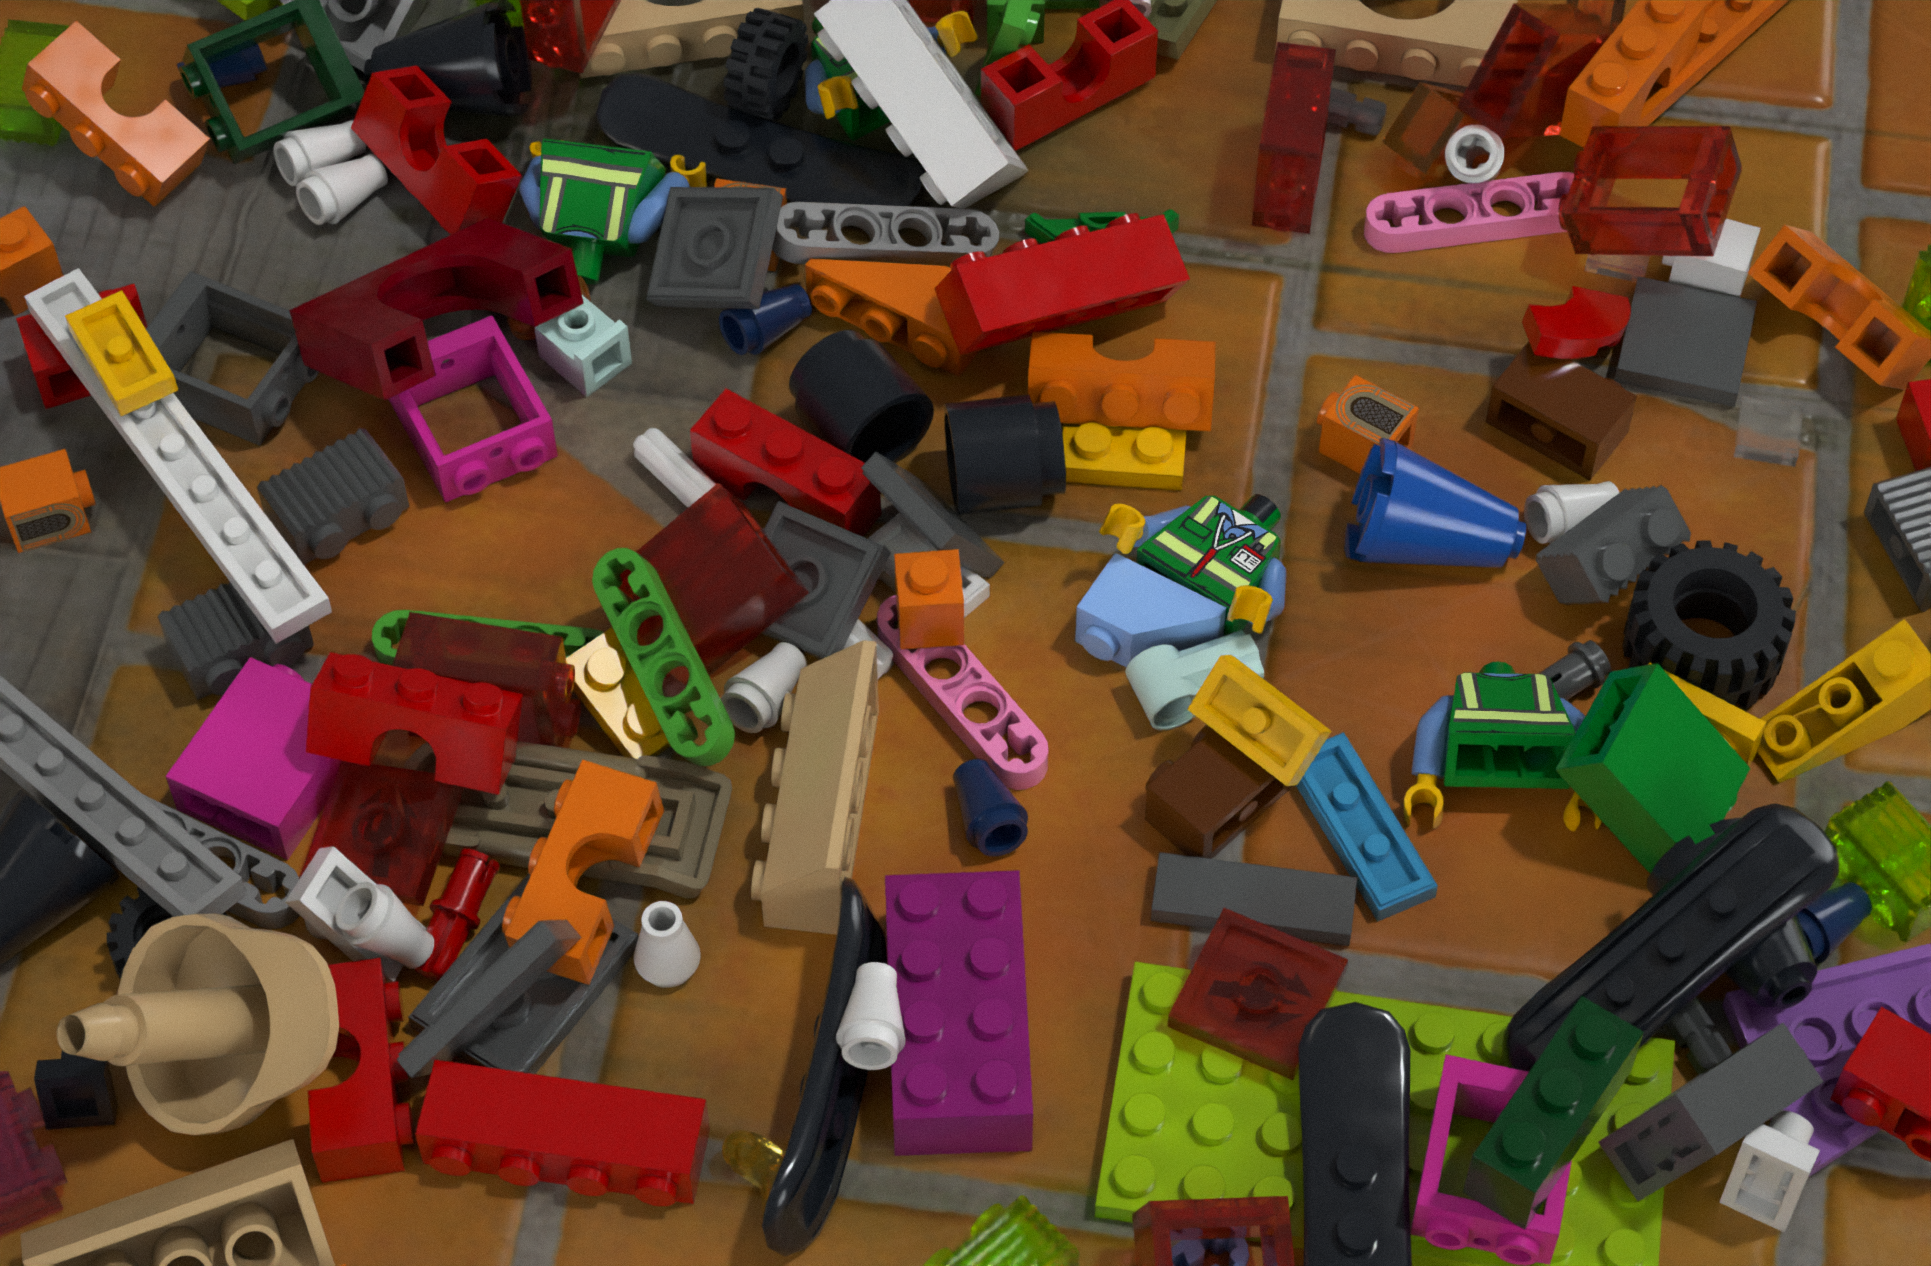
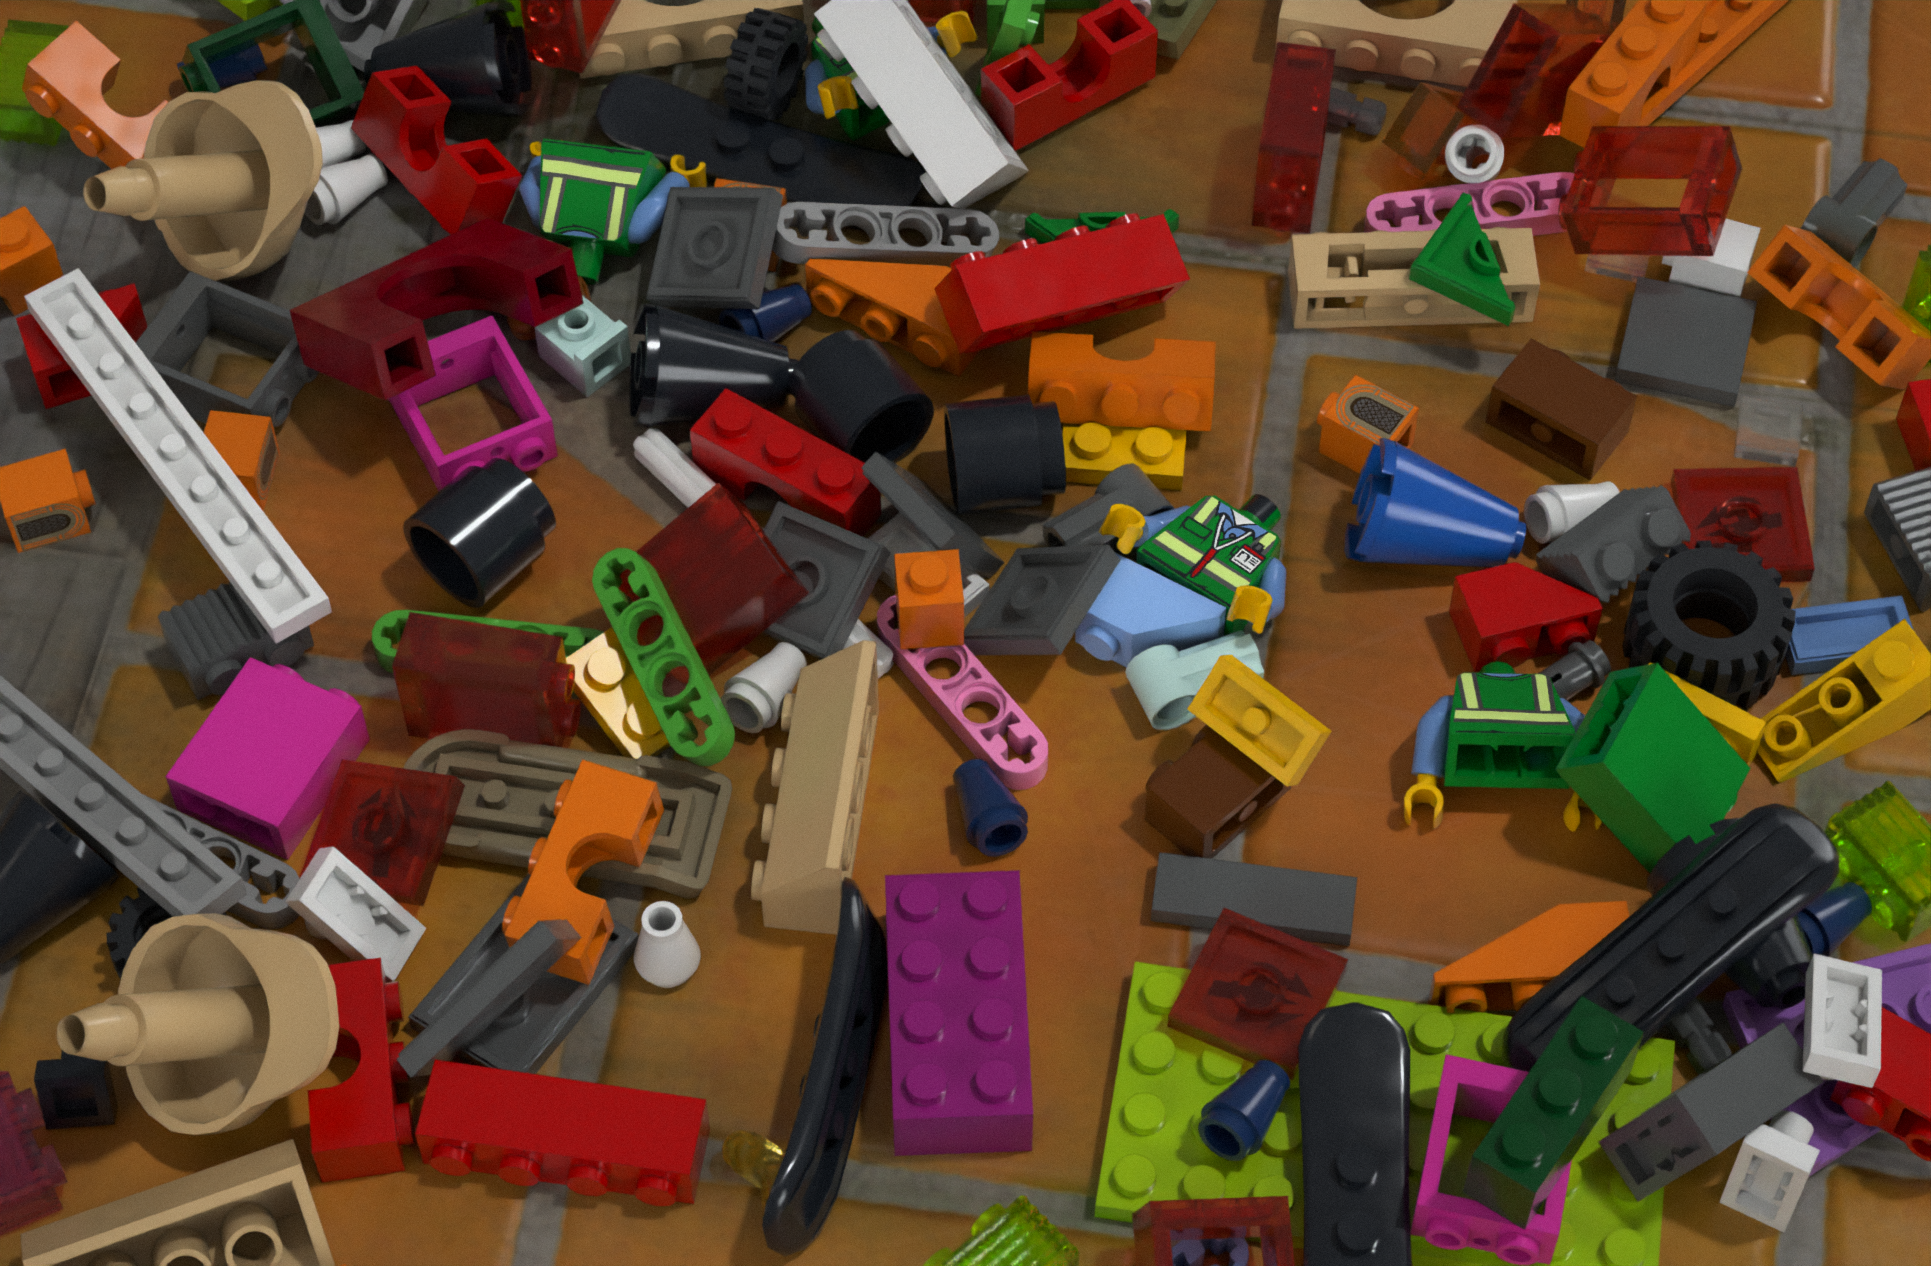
yellow plate [65,290,179,416] -> none
dark grey brick [257,428,410,565] -> none
red arch [306,652,523,795] -> none
white cone [336,882,434,969] -> none
red axle [415,848,500,981] -> none
white cone [836,962,906,1070] -> none
dark azure tile [1296,732,1438,922] -> none
red tile [1522,286,1631,359] -> none
none -> tan piece [83,80,323,281]
none -> orange brick [203,410,280,512]
none -> black piece [403,458,556,608]
none -> black cone [629,304,798,428]
none -> dark grey tile [964,545,1120,655]
none -> dark grey piece [1043,463,1175,550]
none -> dark blue cone [1198,1060,1290,1161]
none -> tan brick [1288,227,1540,329]
none -> green tile [1409,192,1516,326]
none -> orange slope [1427,901,1629,1013]
none -> red slope [1449,562,1603,673]
none -> clear red tile [1671,467,1815,582]
none -> medium blue tile [1785,596,1913,675]
none -> dark grey piece [1801,158,1908,268]
none -> white tile [1803,954,1882,1088]

